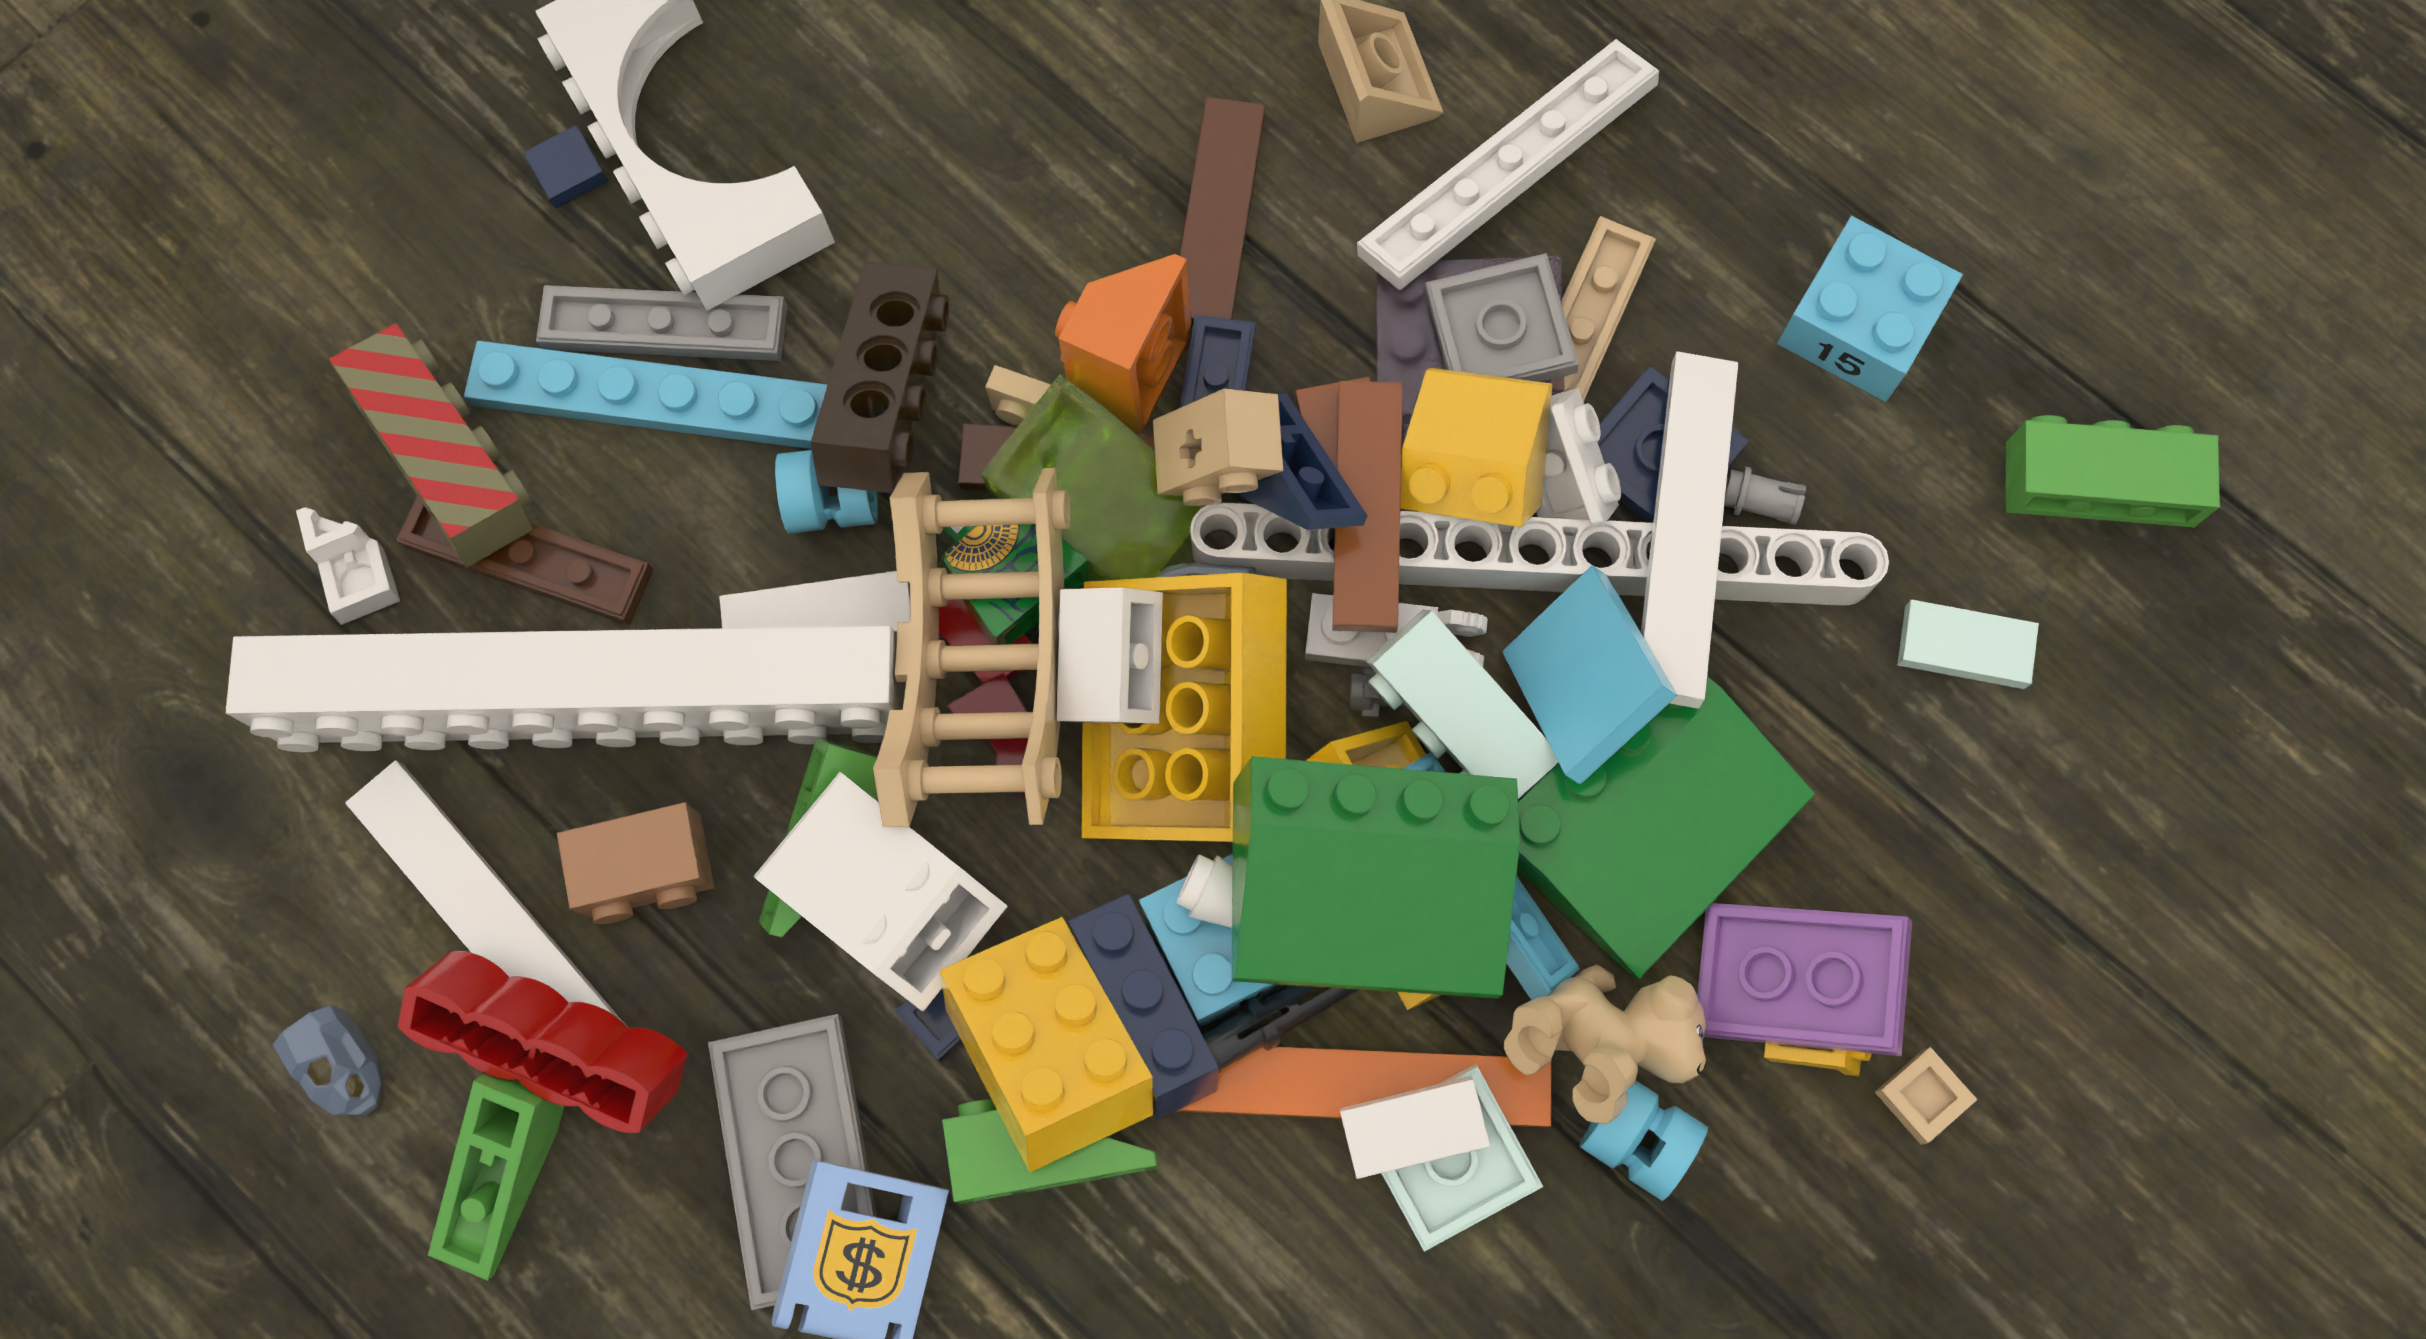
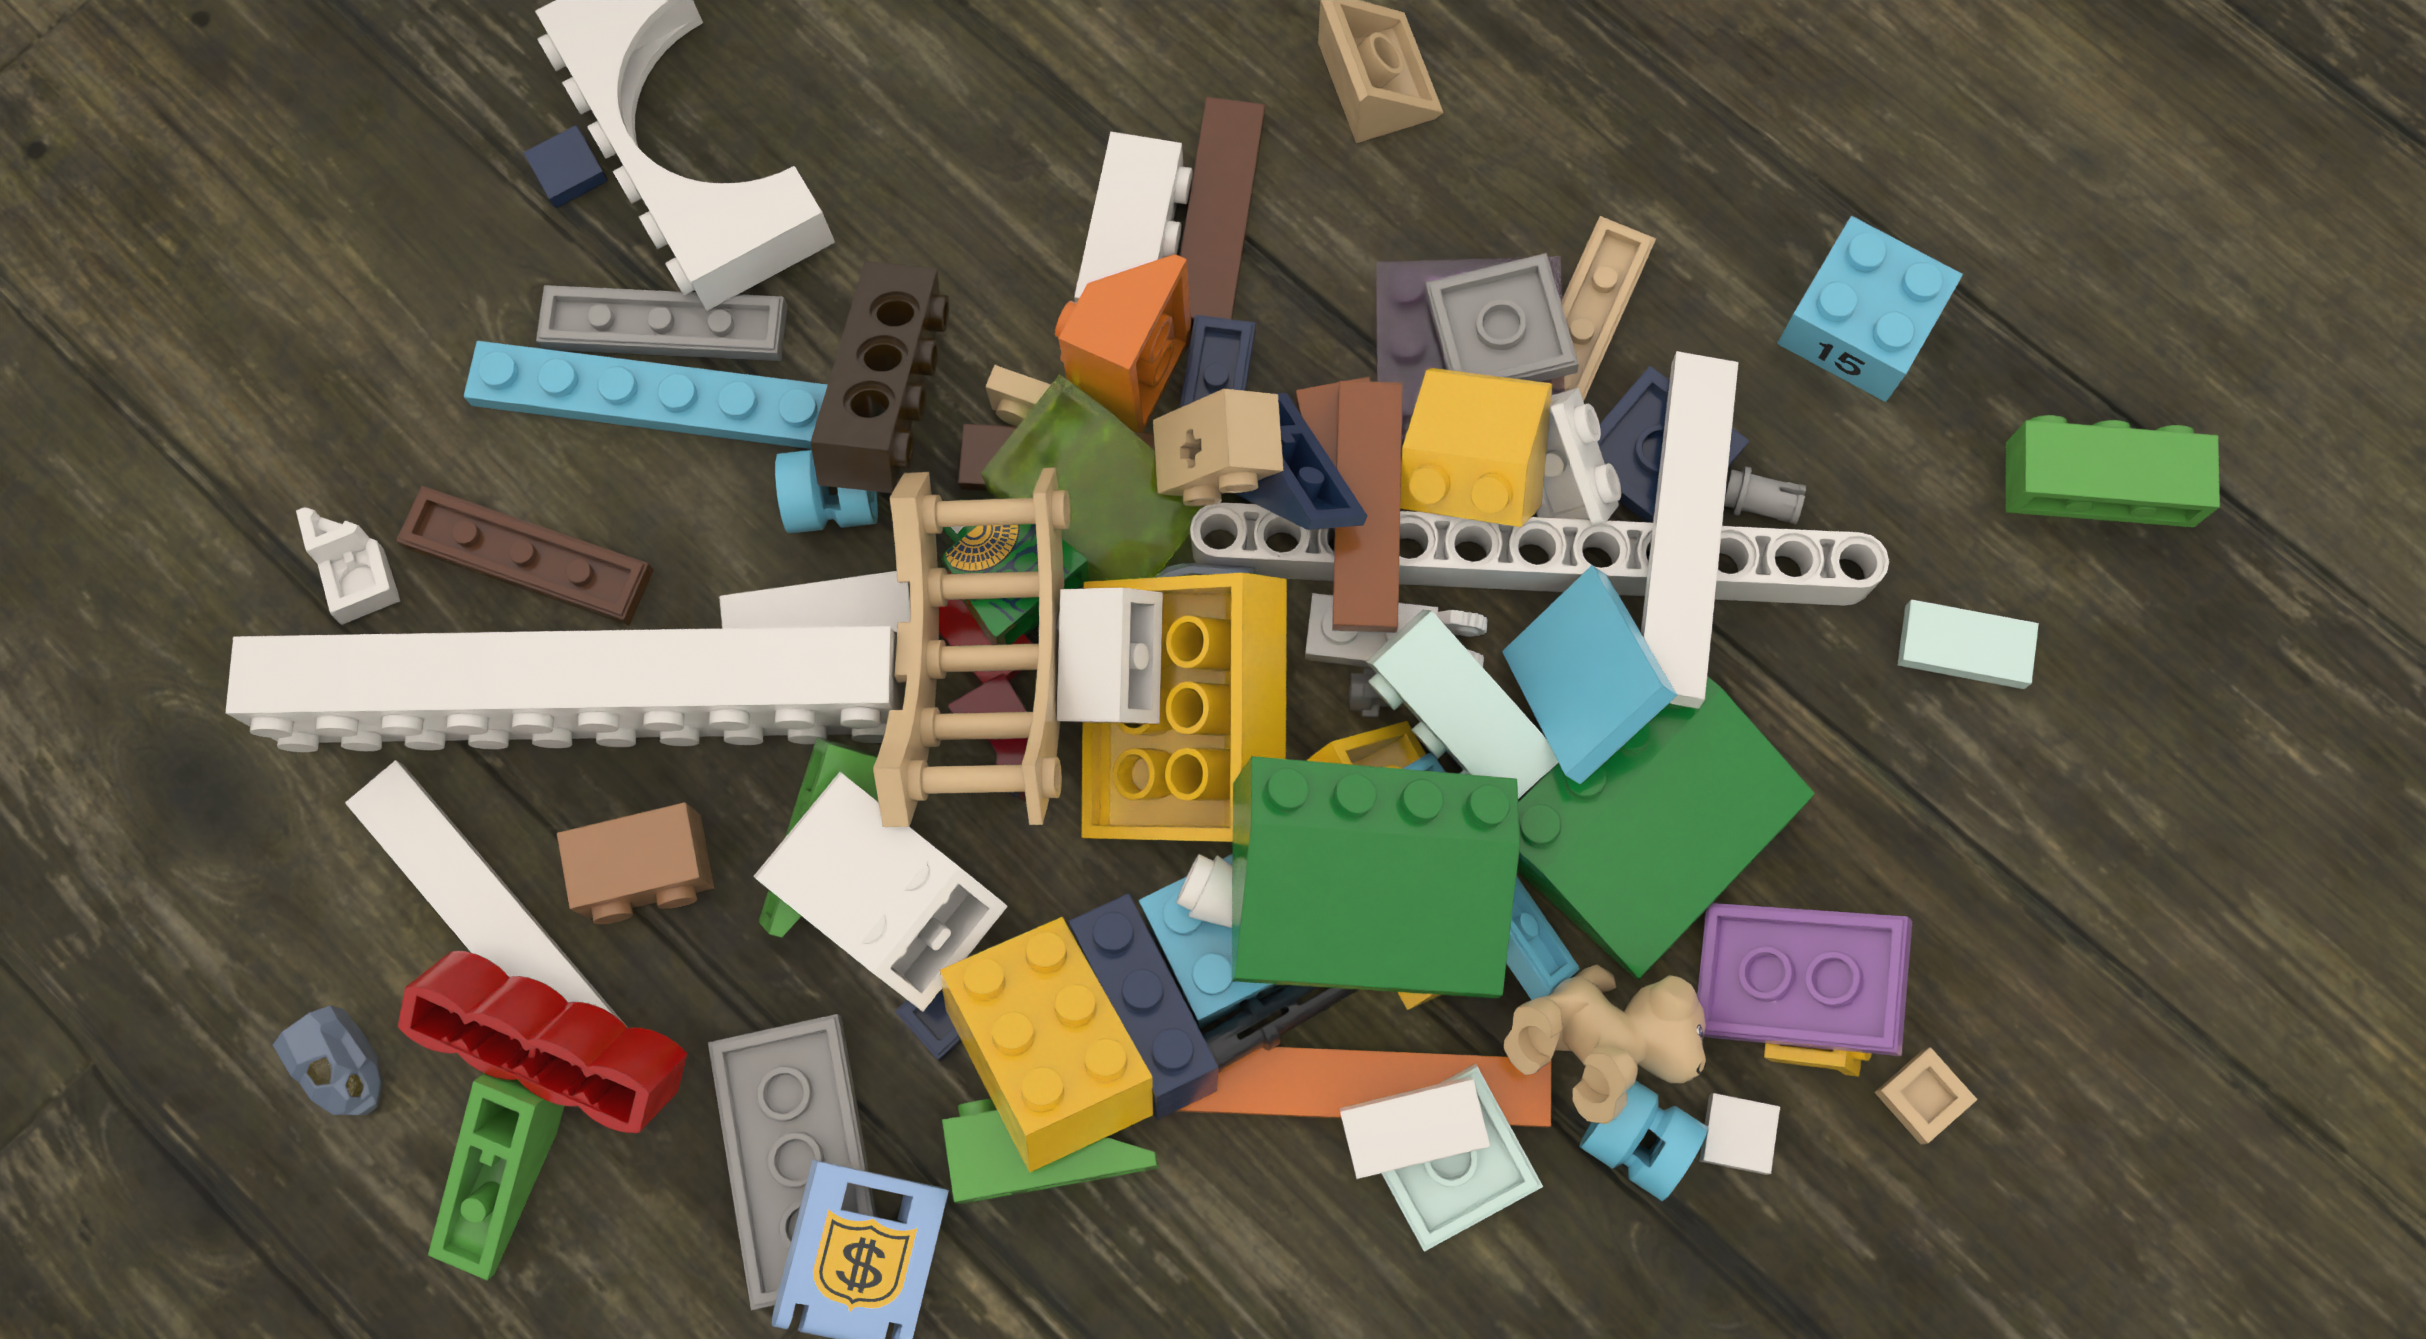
olive brick [329,323,533,568] -> none
white tile [1357,39,1659,290] -> none
none -> white brick [1074,132,1193,303]
none -> white tile [1699,1093,1780,1175]

